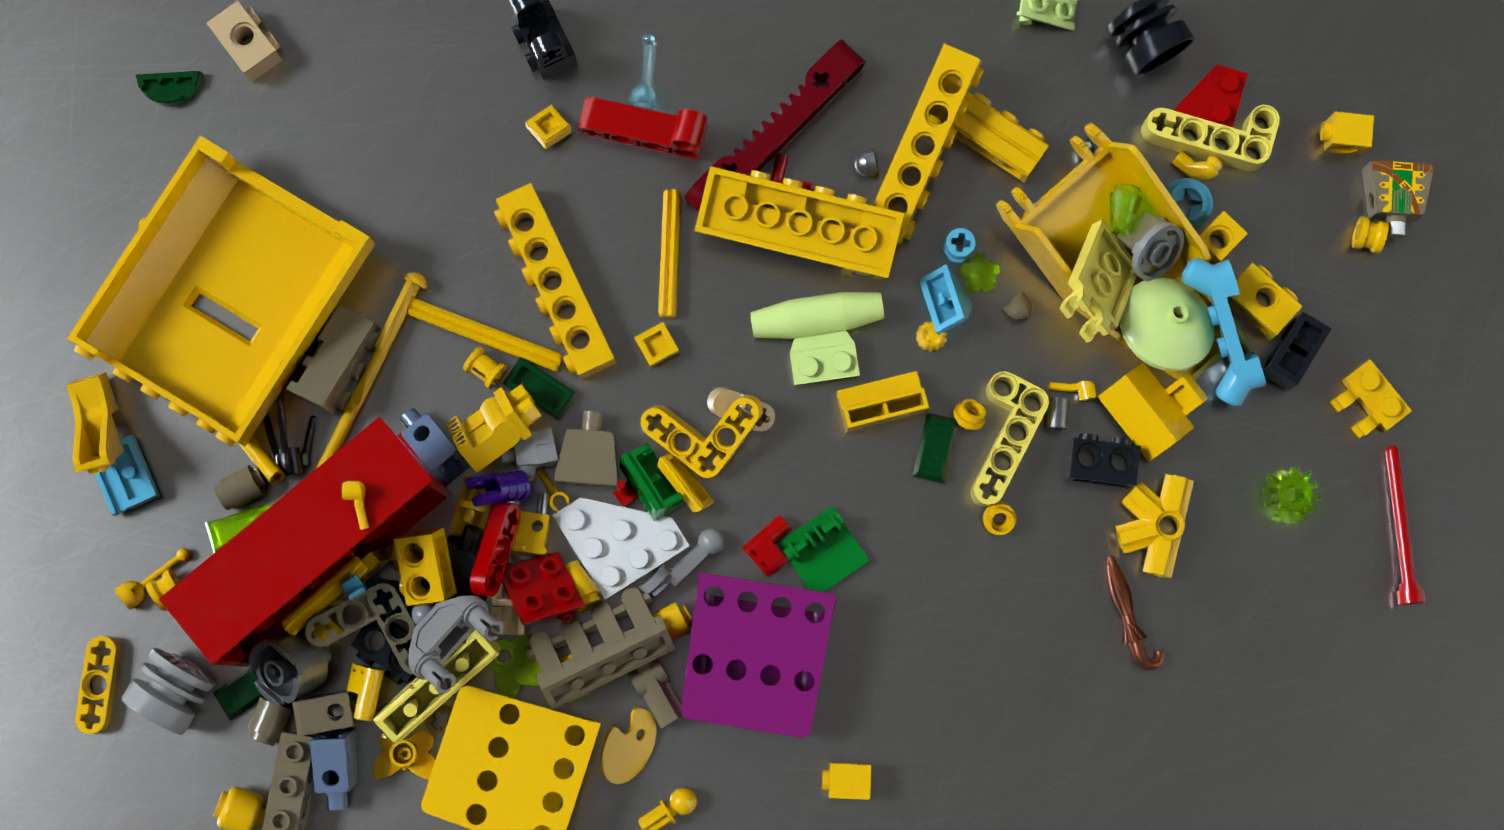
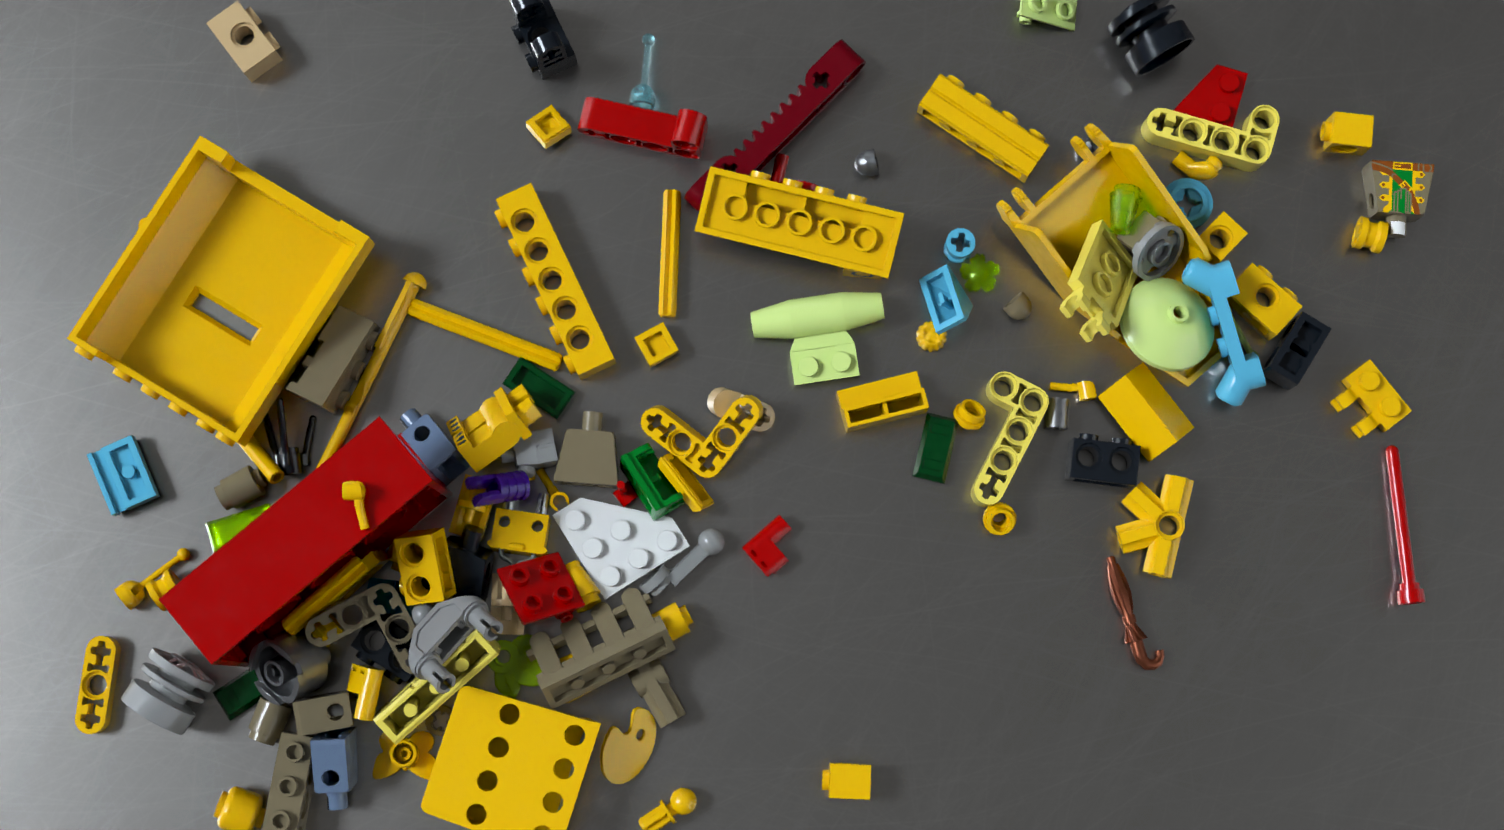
yellow arch [66,372,124,475] -> none
dark green tile [136,71,203,107] -> none
medium azure hand [340,574,368,600] -> none
yellow bush [462,346,507,389] -> none
red beam [470,502,521,597] -> none
magenta piece [681,572,837,738] -> none
green hinge [777,506,870,592] -> none
yellow brick [873,43,985,244] -> none
yellow plate [1165,372,1208,416] -> none
clear neon green gear [1262,466,1321,523] -> none

